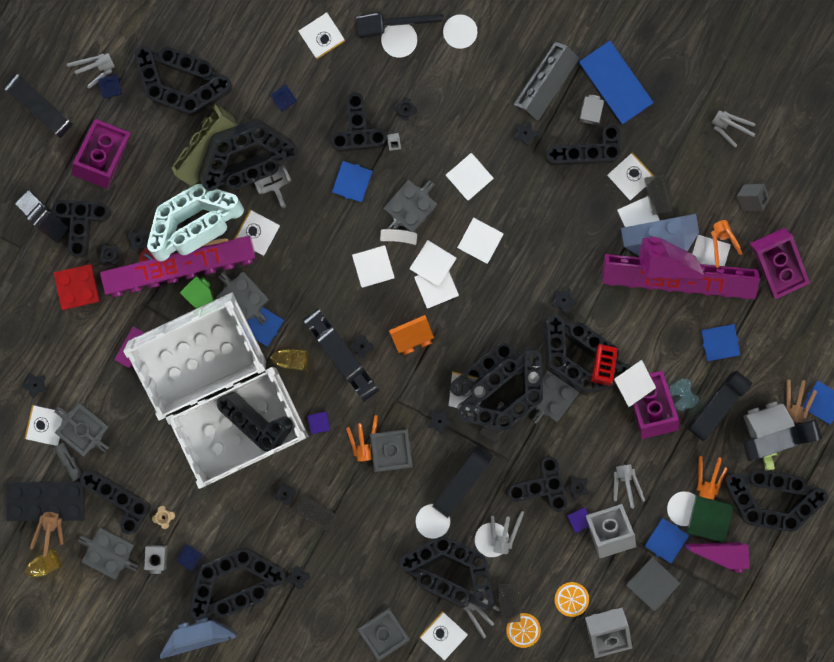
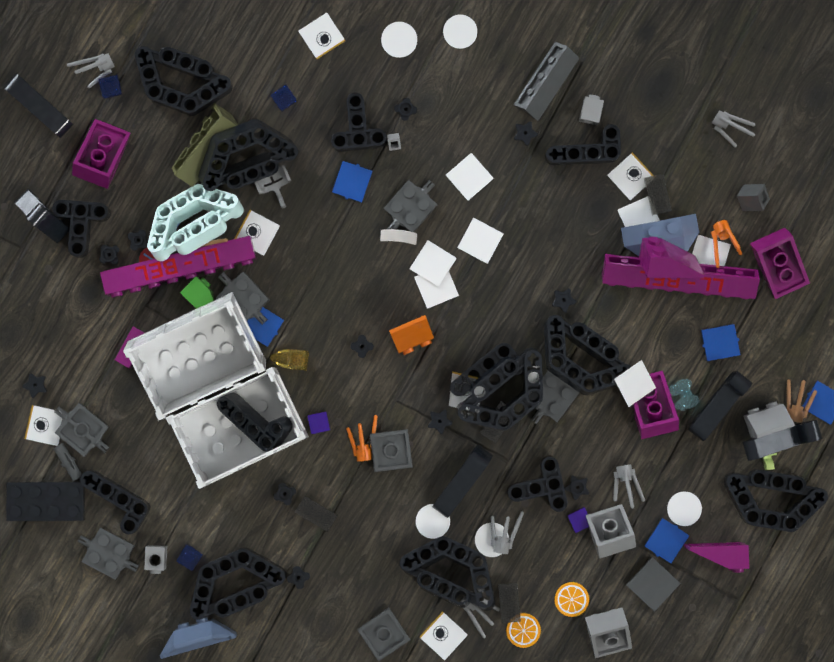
clear yellow plate [25,549,63,577] -> none
medium nougat plant [30,512,63,557] -> none
red plate [54,264,100,310] -> none
tan plate [152,506,175,529] -> none
black piece [303,308,380,402] -> none
white sticker [352,245,394,288] -> none
black piece [356,12,444,38] -> none
blue tile [579,41,654,125] -> none
red slope [591,344,618,386] -> none
dark green tile [686,496,734,543] -> none
orange plant [697,456,728,500] -> none

